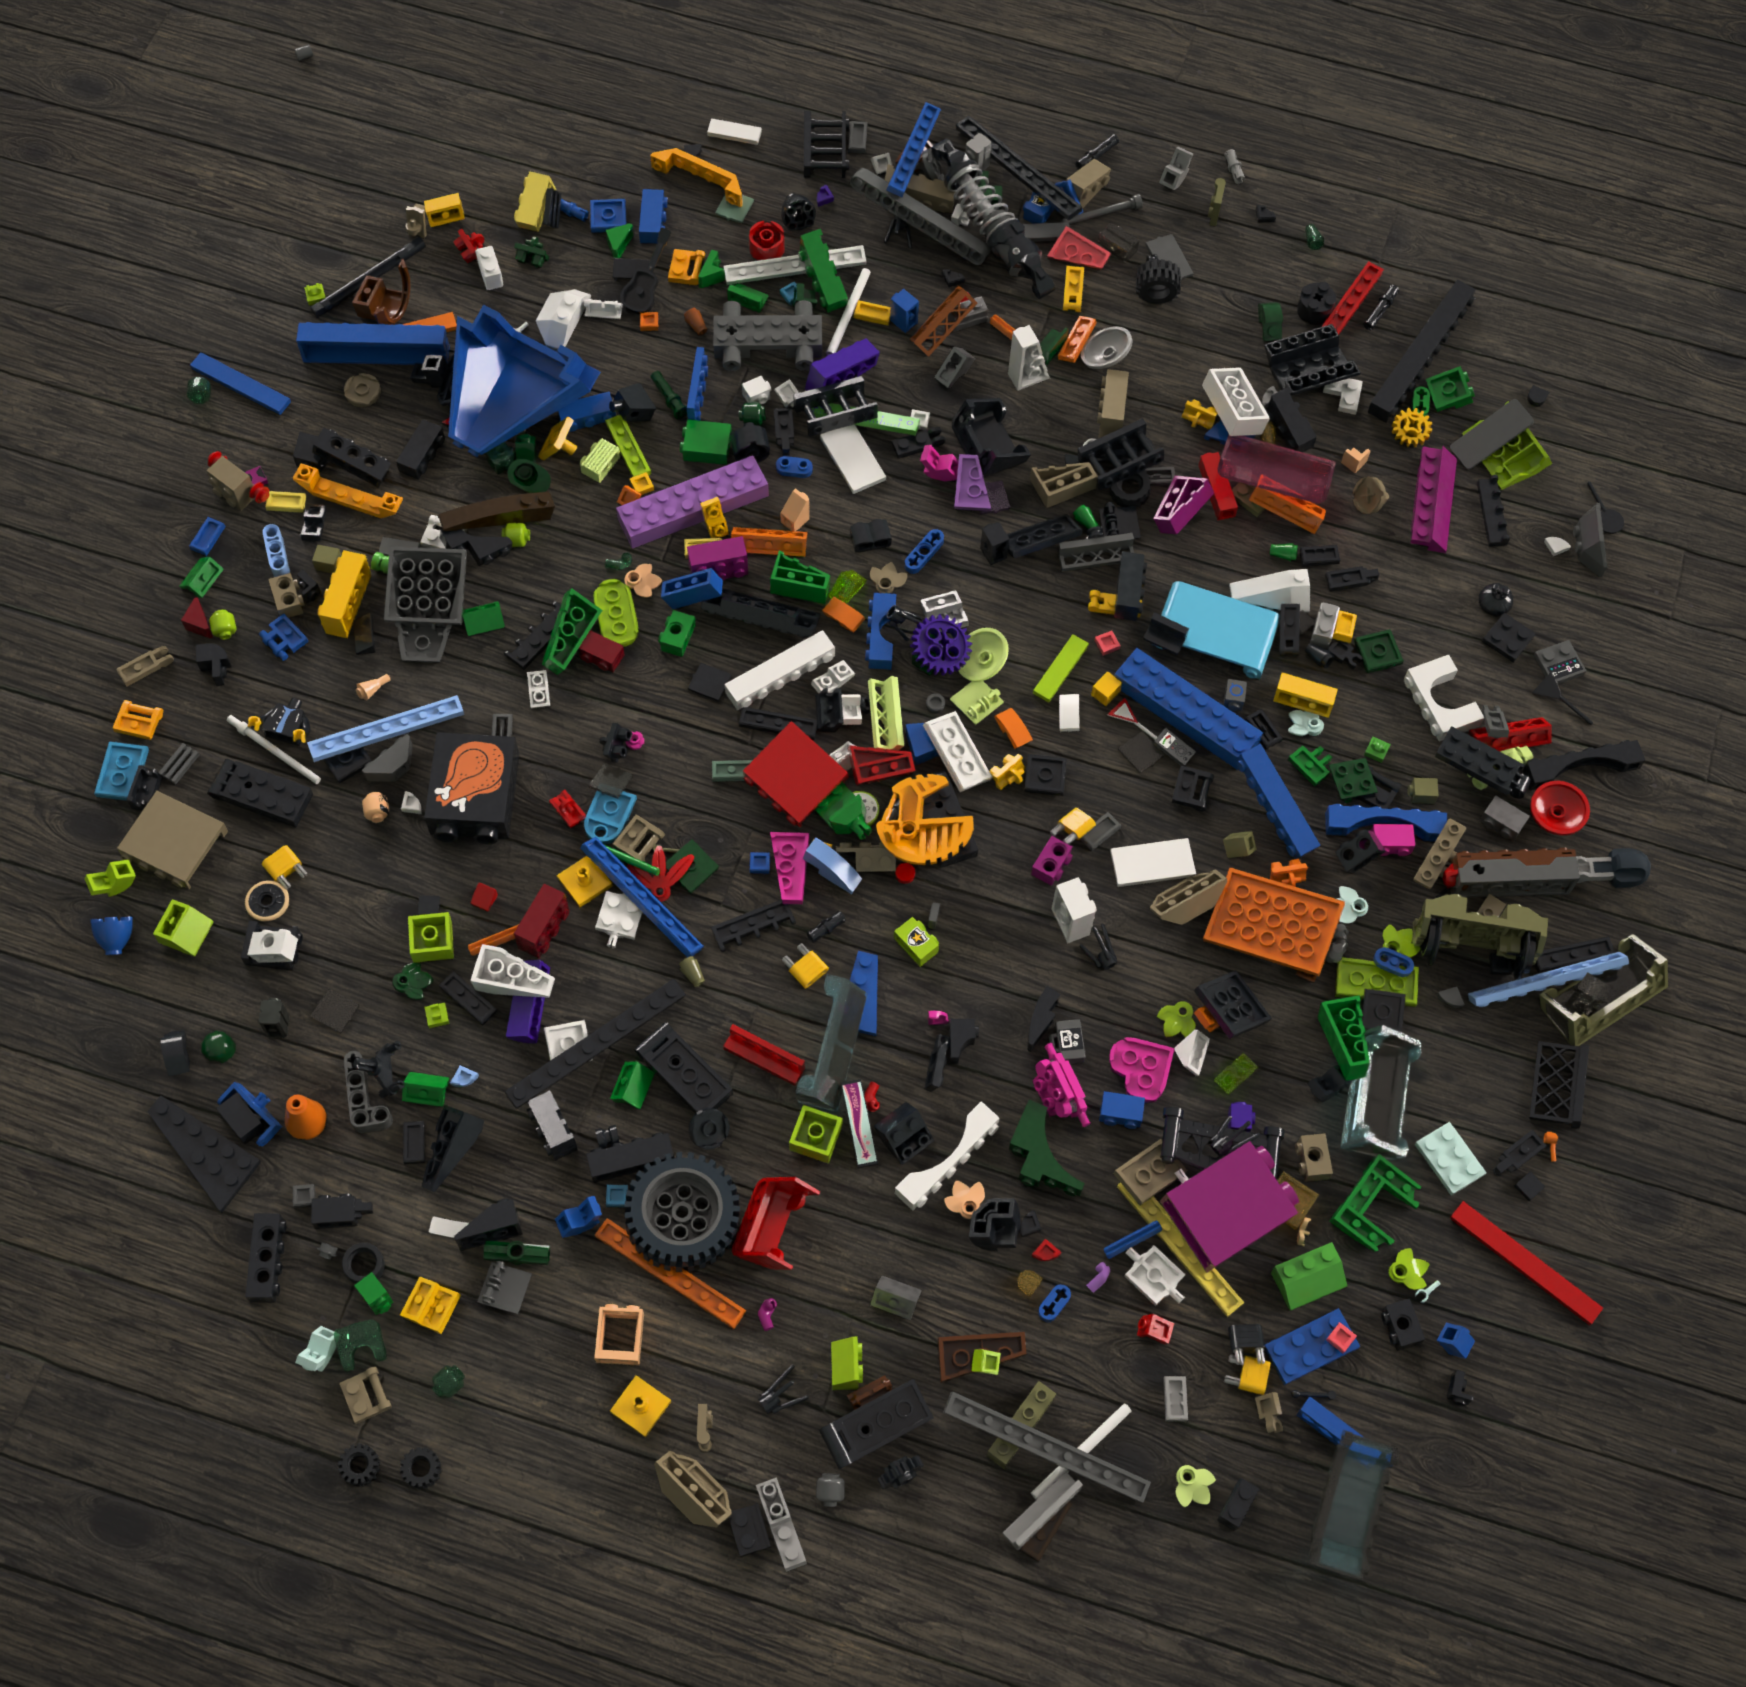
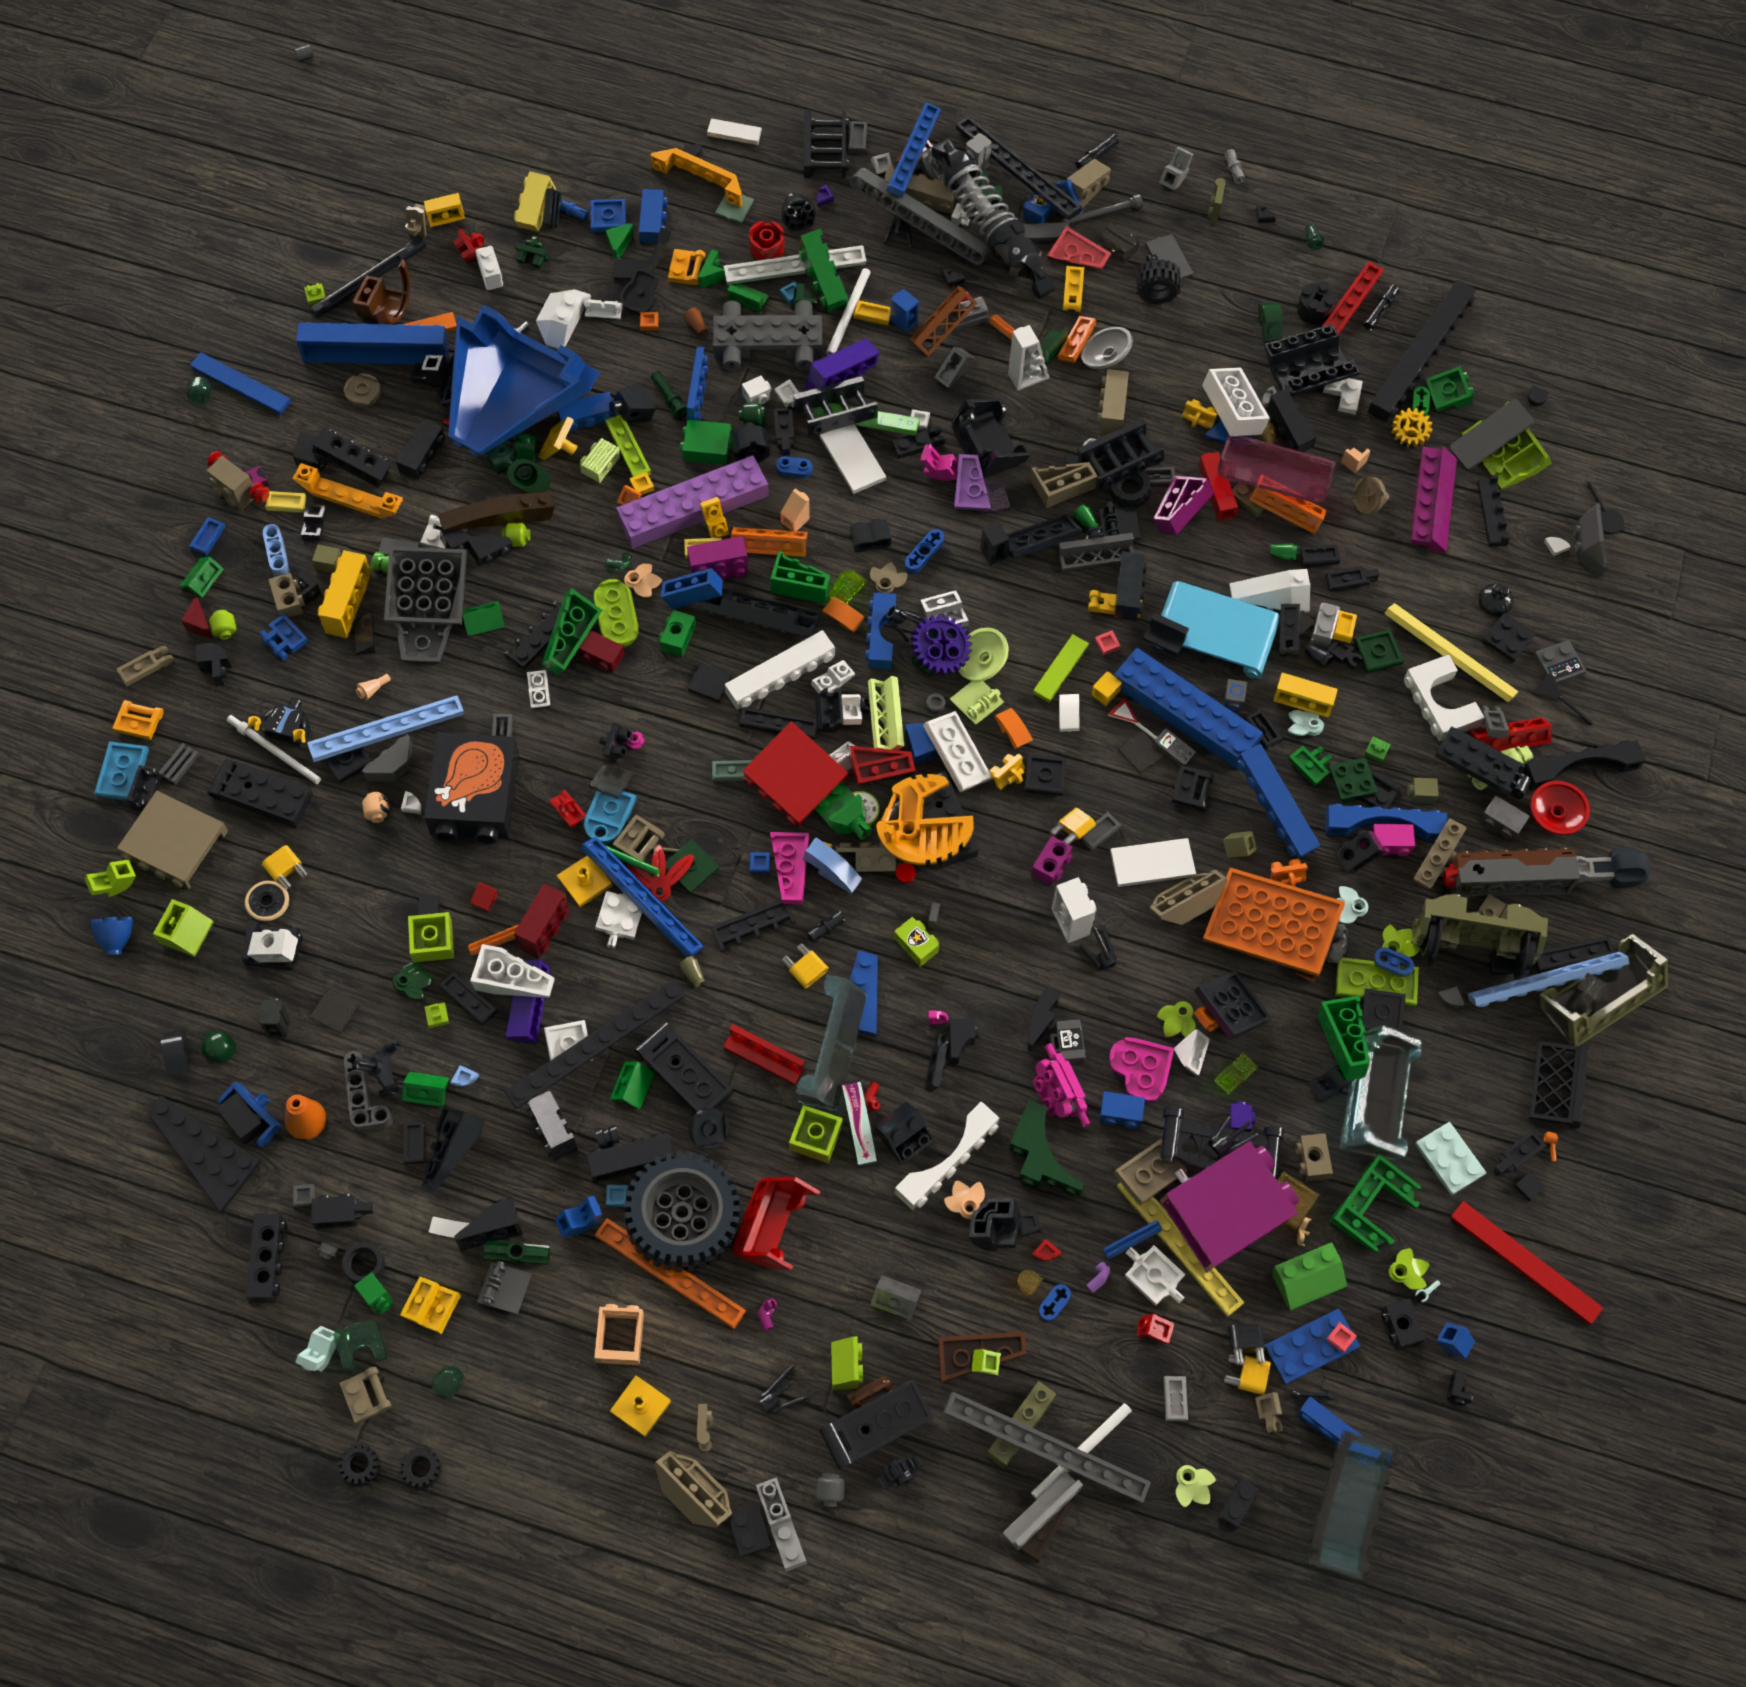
none -> light yellow tile [1385,604,1518,702]

